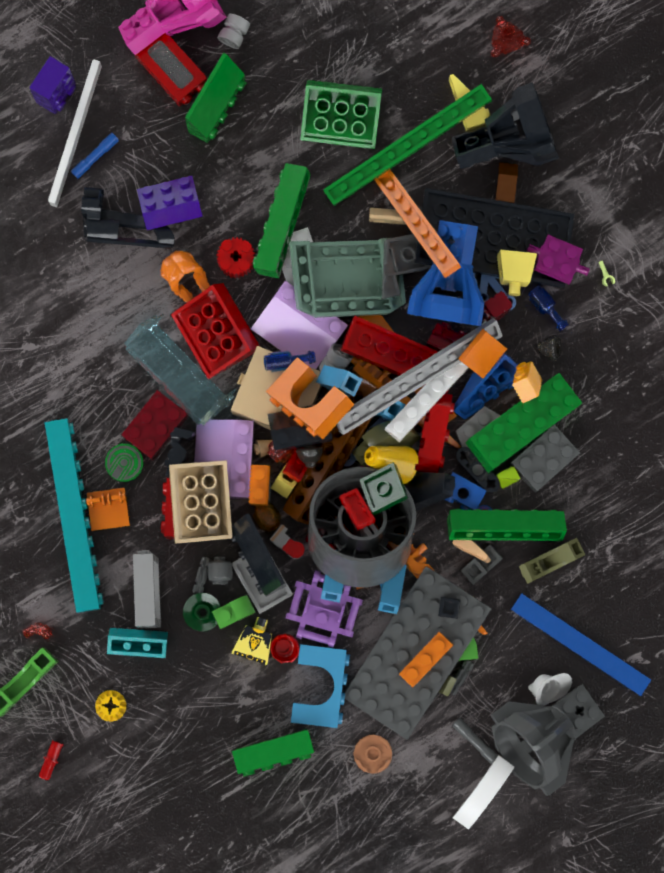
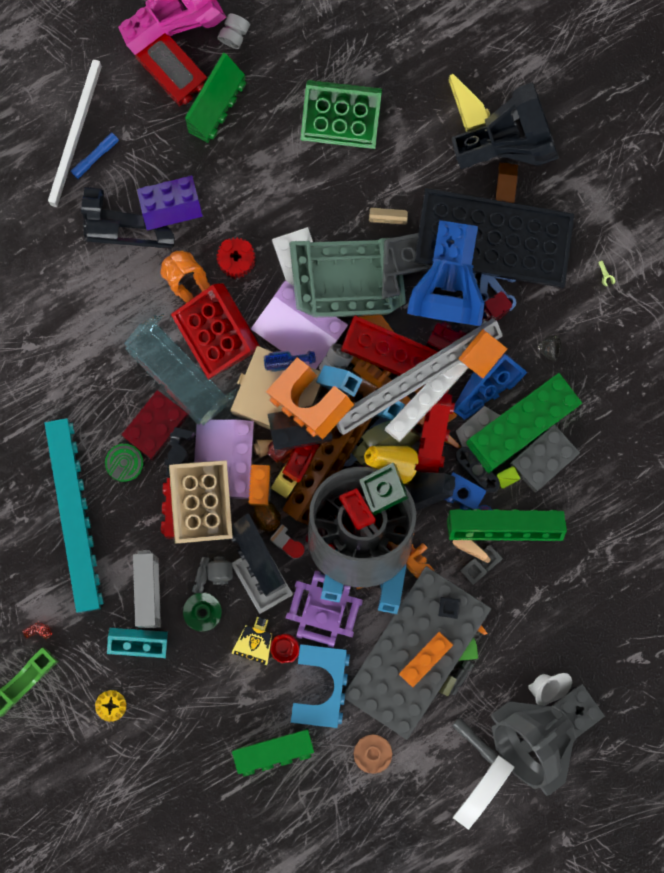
dark purple brick [29,56,76,115] -> none
red axle [39,740,63,780] -> none
orange hinge [86,488,130,531] -> none
bright green brick [212,595,256,629] -> none
green brick [253,163,311,278] -> none
clear smoke brick [296,445,323,467] -> none
green plate [323,84,492,206] -> none
orange plate [375,170,461,278] -> none
clear red rock [491,16,531,57] -> none
light yellow torso [497,250,537,296] -> none
blue tile [511,593,651,696] -> none
light orange brick [512,361,542,403] -> none
olive arch [519,538,585,584] -> none
magenta plate [527,235,590,284] -> none
clear blue piece [527,285,569,331] -> none

